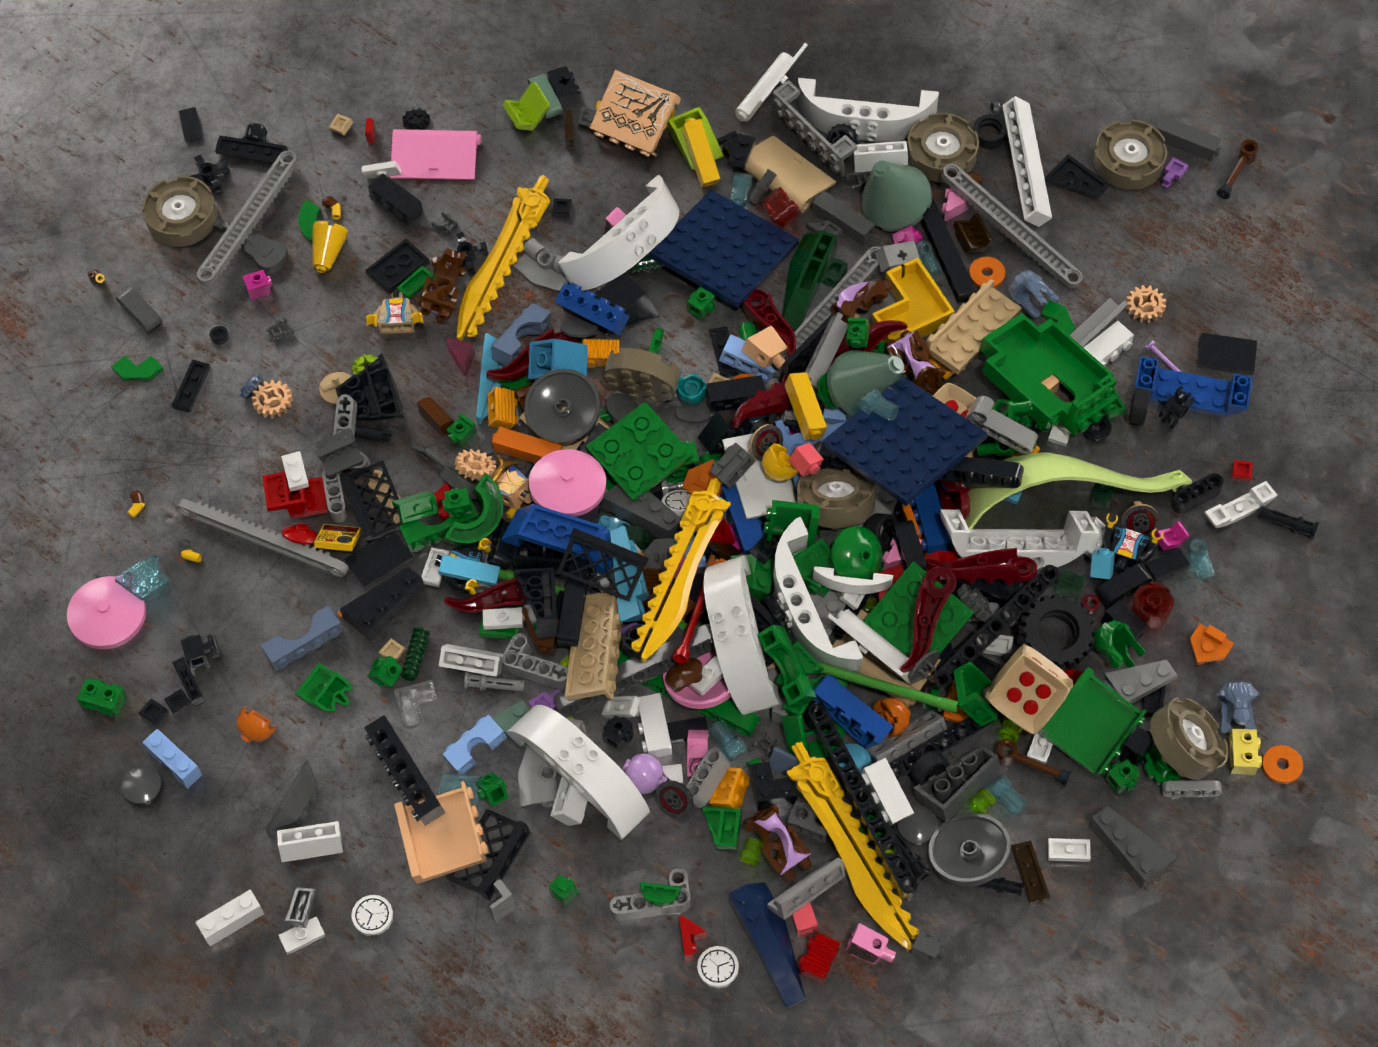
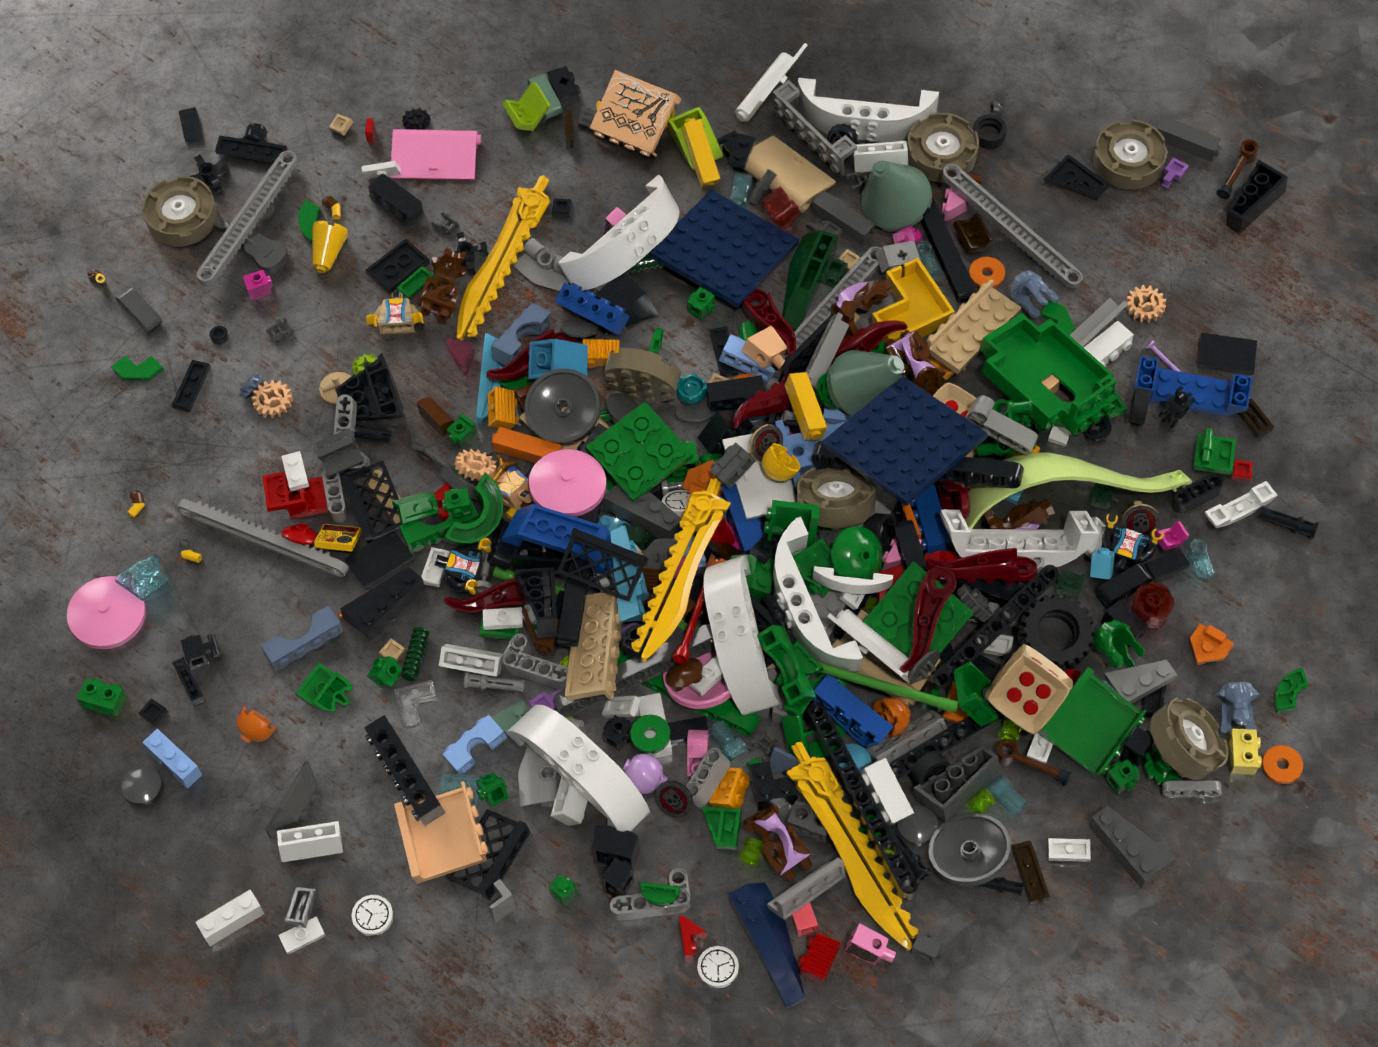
black tile [164,689,192,716] -> none
medium azure tile [438,554,500,586] -> none
white tile [662,764,684,785] -> none
coral brick [789,442,823,477] -> none
green brick [846,318,870,348] -> none
clear light blue piece [858,388,899,421] -> none
white brick [1002,96,1052,227] -> none
dark red bush [1081,594,1100,614] -> none
none -> black brick [591,825,640,871]
none -> black brick [601,858,634,898]
none -> green tile [630,714,671,754]
none -> tan tile [836,249,861,272]
none -> reddish brown hips [983,499,1055,530]
none -> green plate [1193,428,1236,475]
none -> black wedge [1226,160,1288,233]
none -> dark brown tile [1238,398,1274,438]
none -> green tile [1274,668,1309,714]

